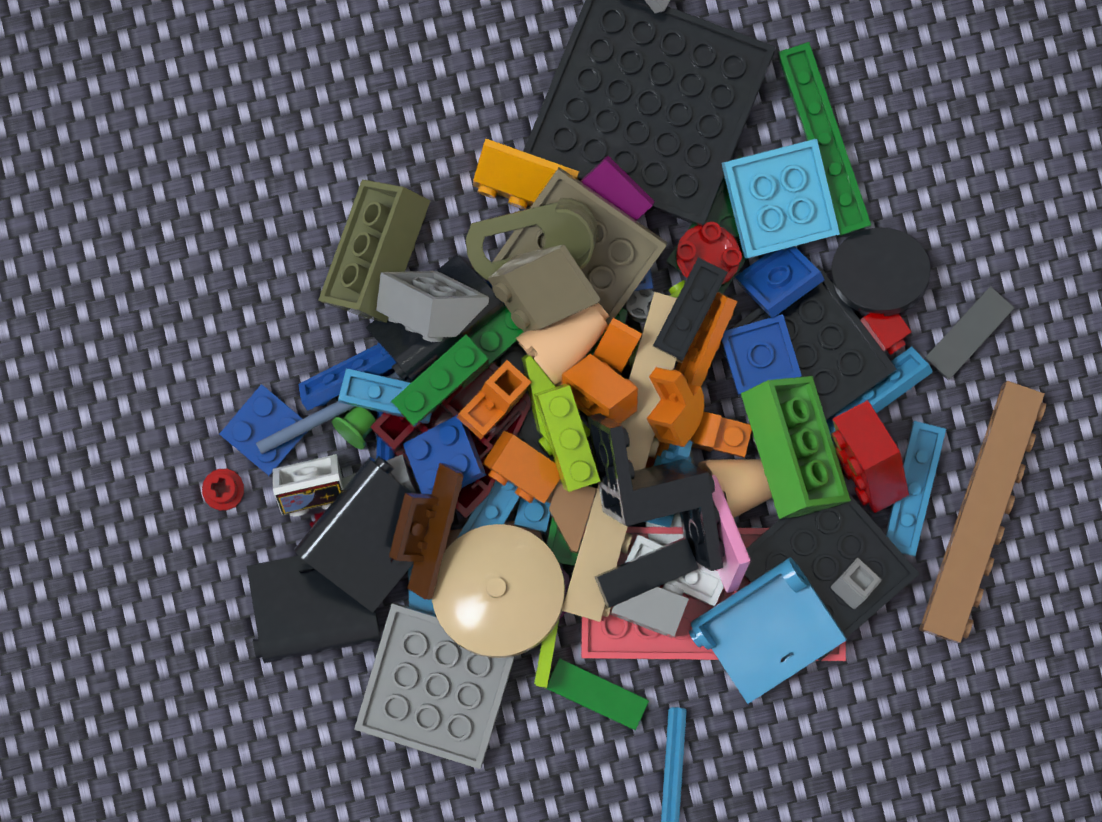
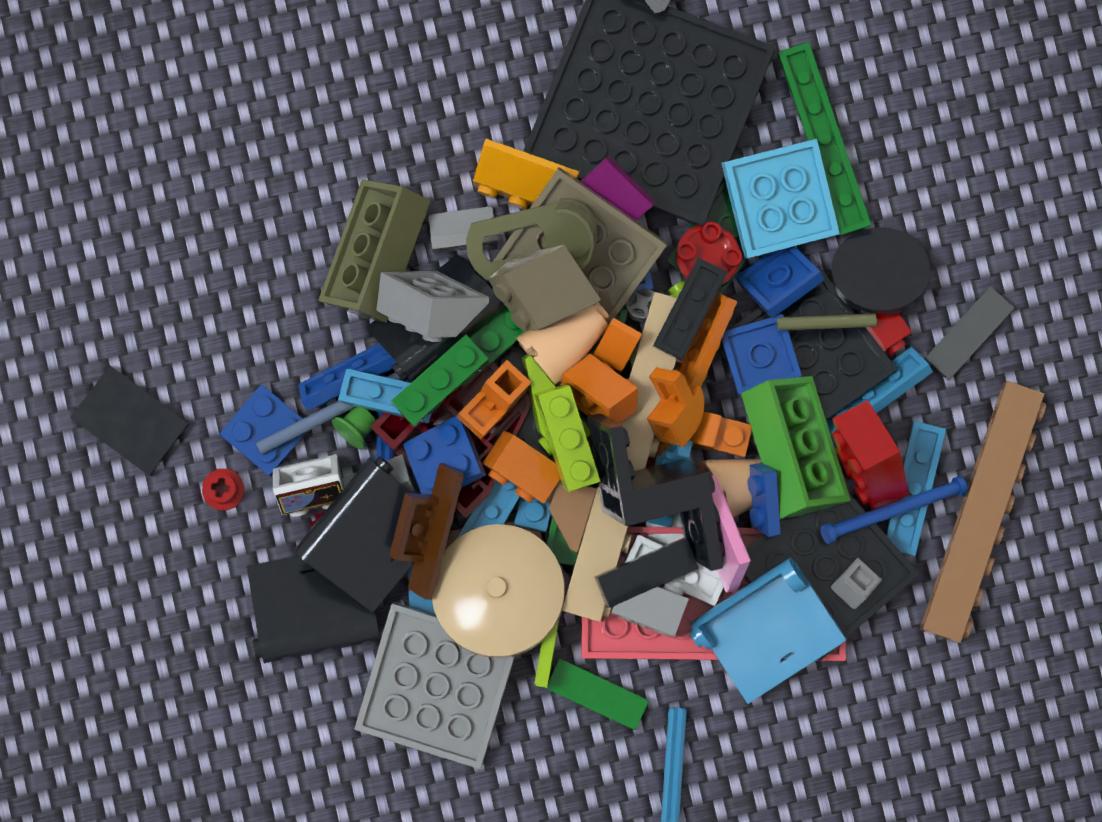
none -> black tile [70,366,189,476]
none -> light grey panel [428,206,498,254]
none -> blue plate [747,462,781,537]
none -> olive bar [776,314,877,331]
none -> blue bar [821,476,968,544]

